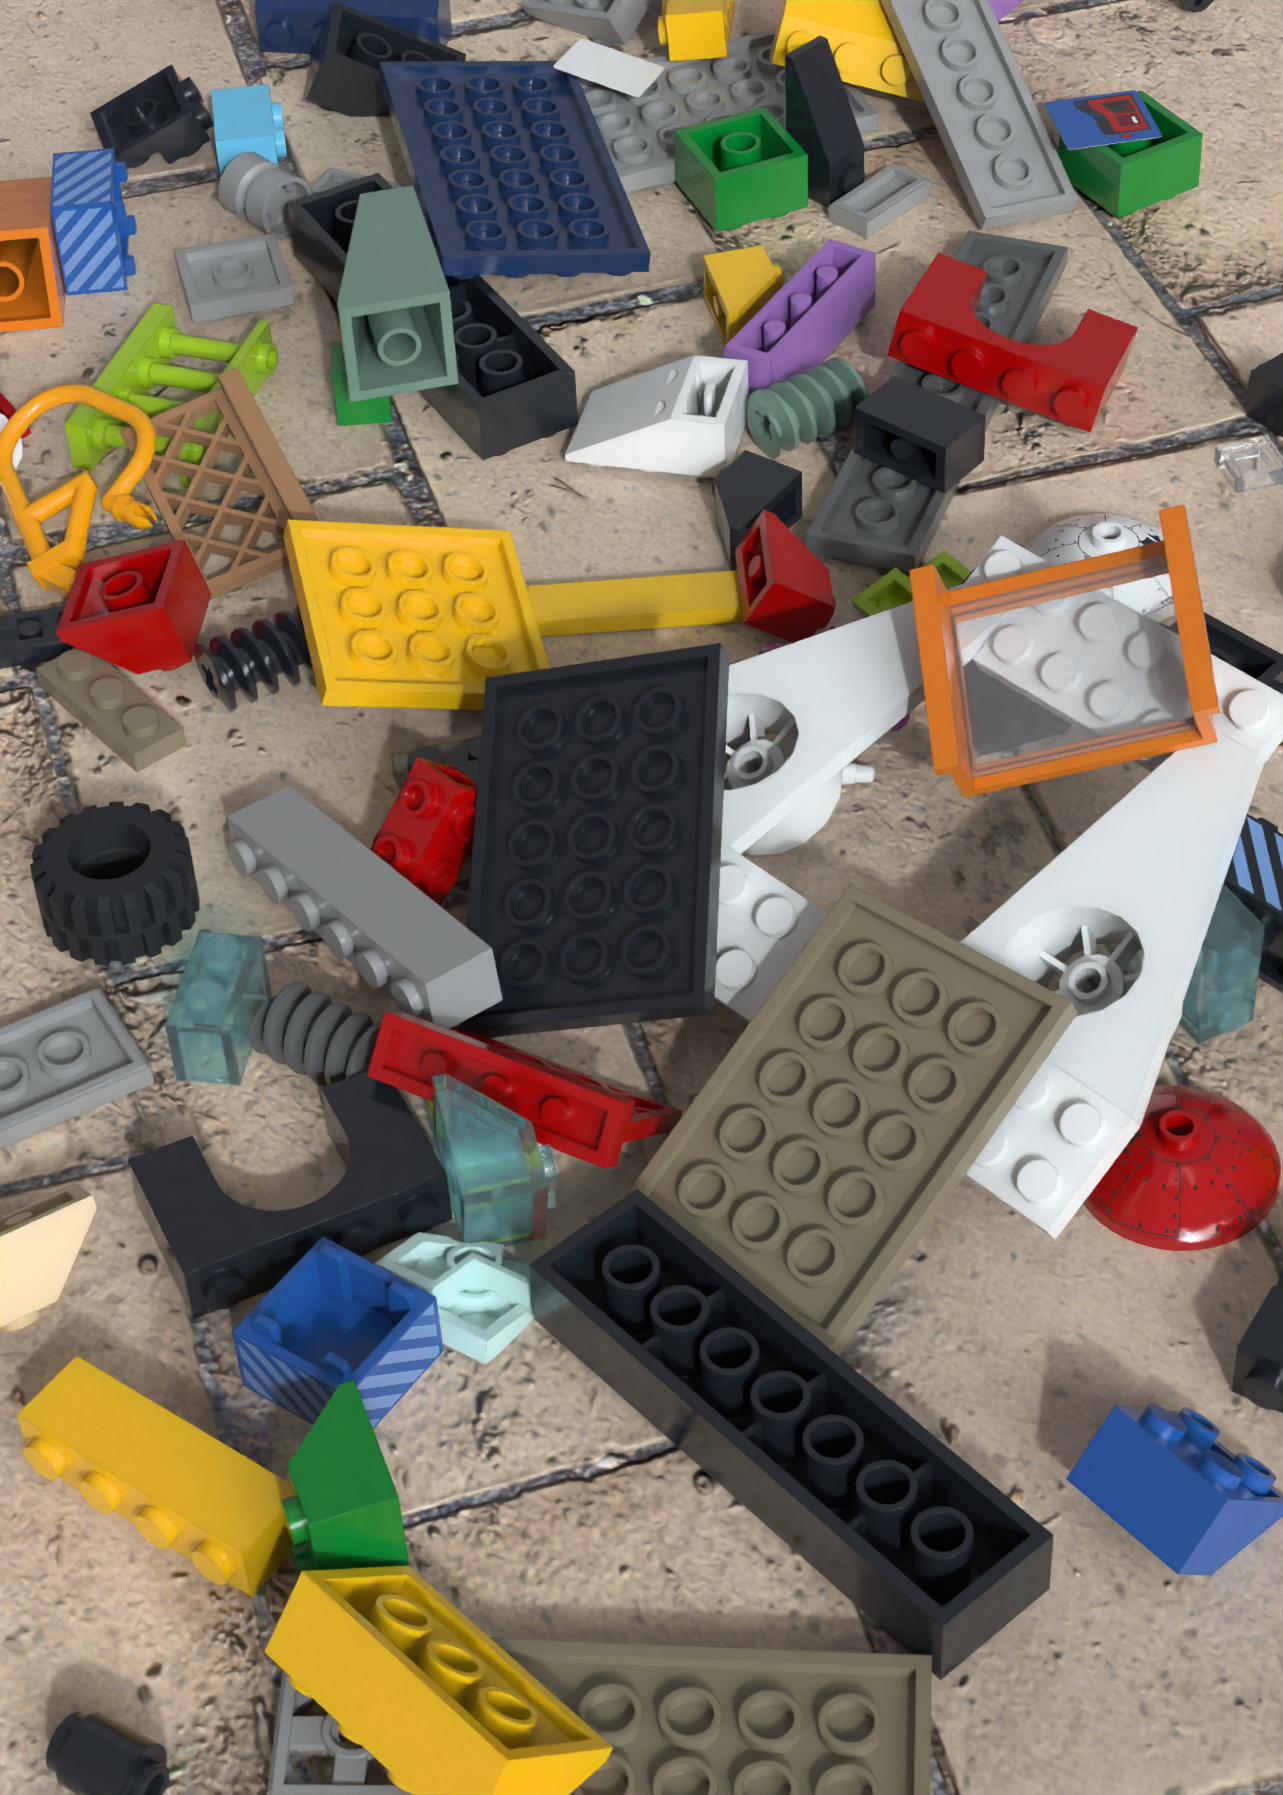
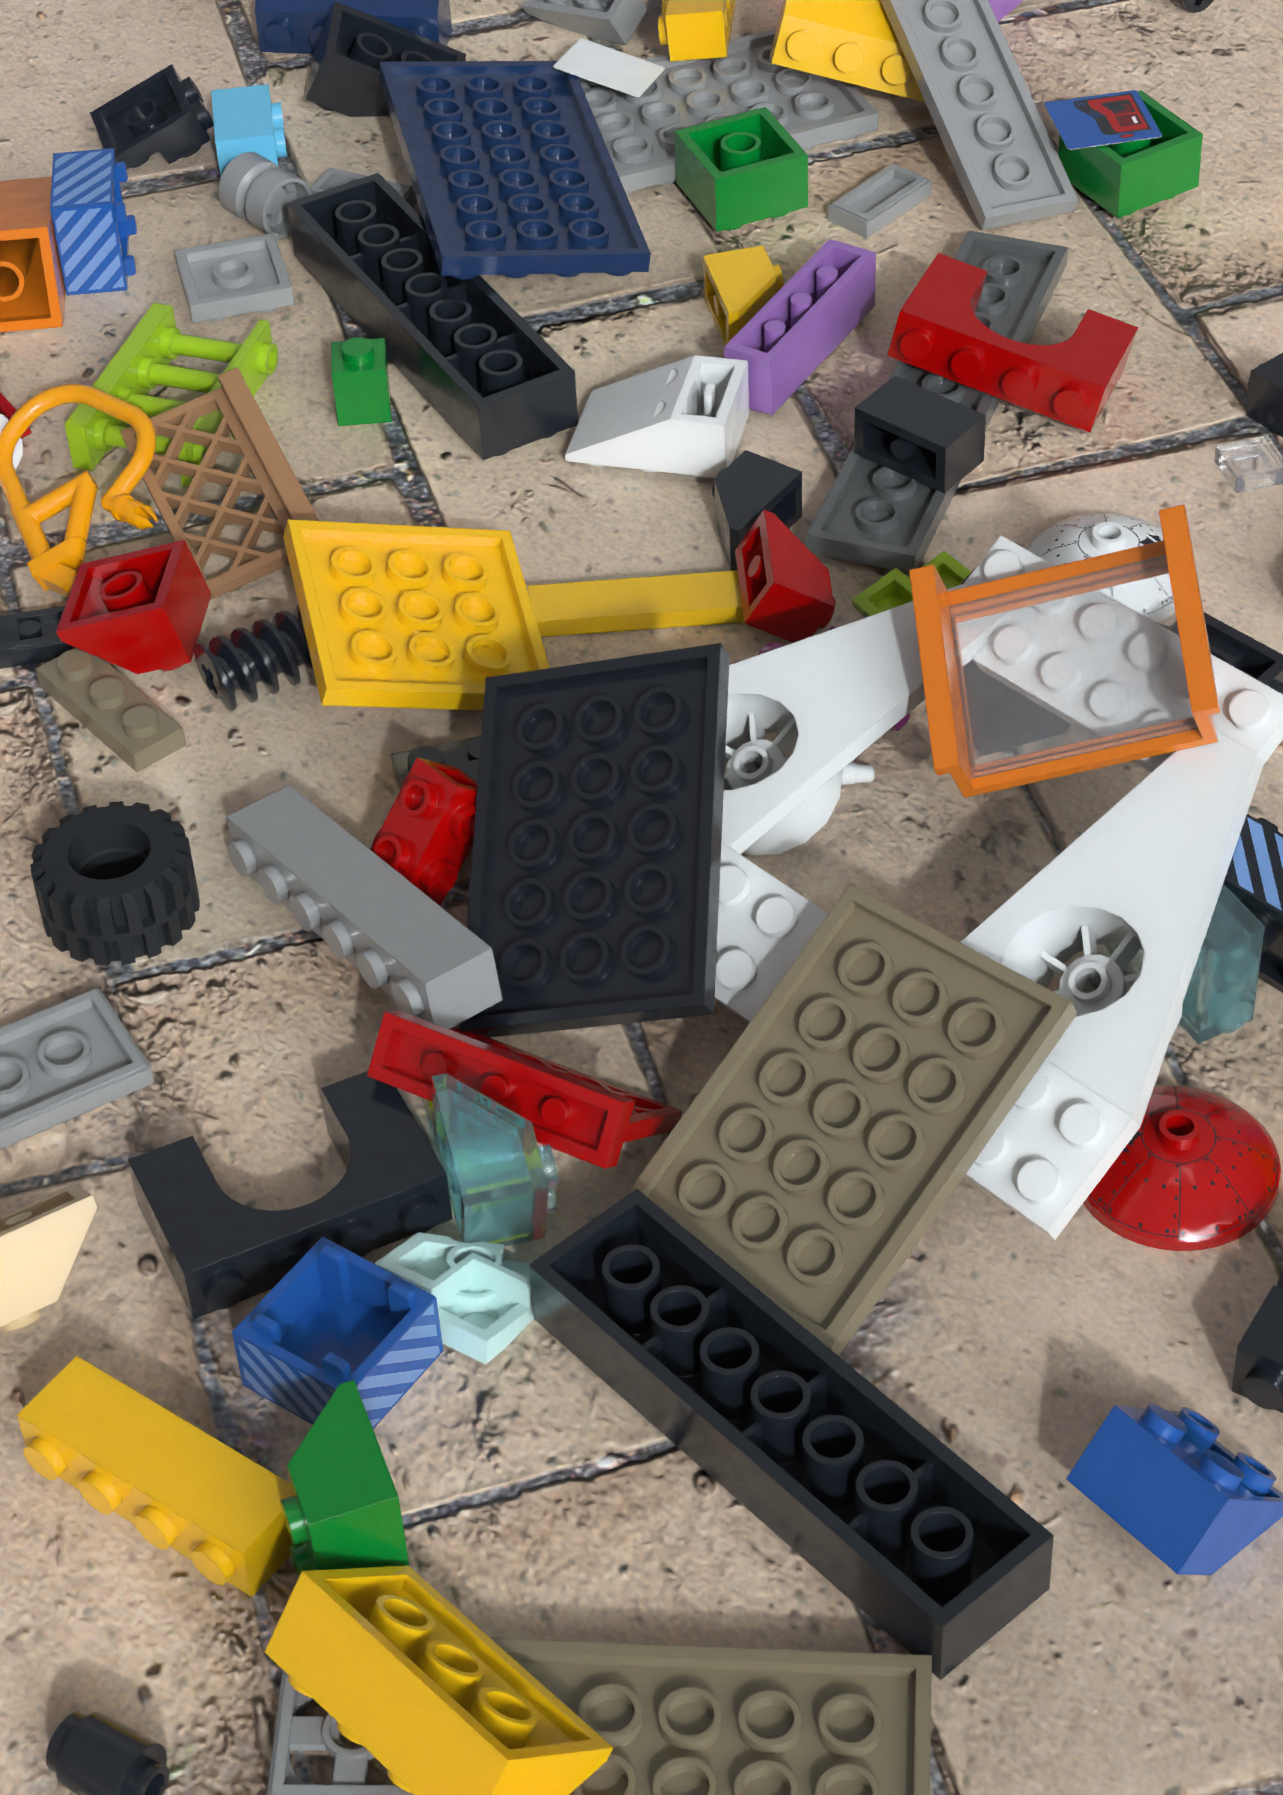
clear light blue brick [165,931,271,1086] -> none
dark grey piece [248,981,381,1086] -> none
sand green slope [337,185,459,402] -> none
sand green piece [746,358,869,458] -> none
black slope [785,36,865,208] -> none

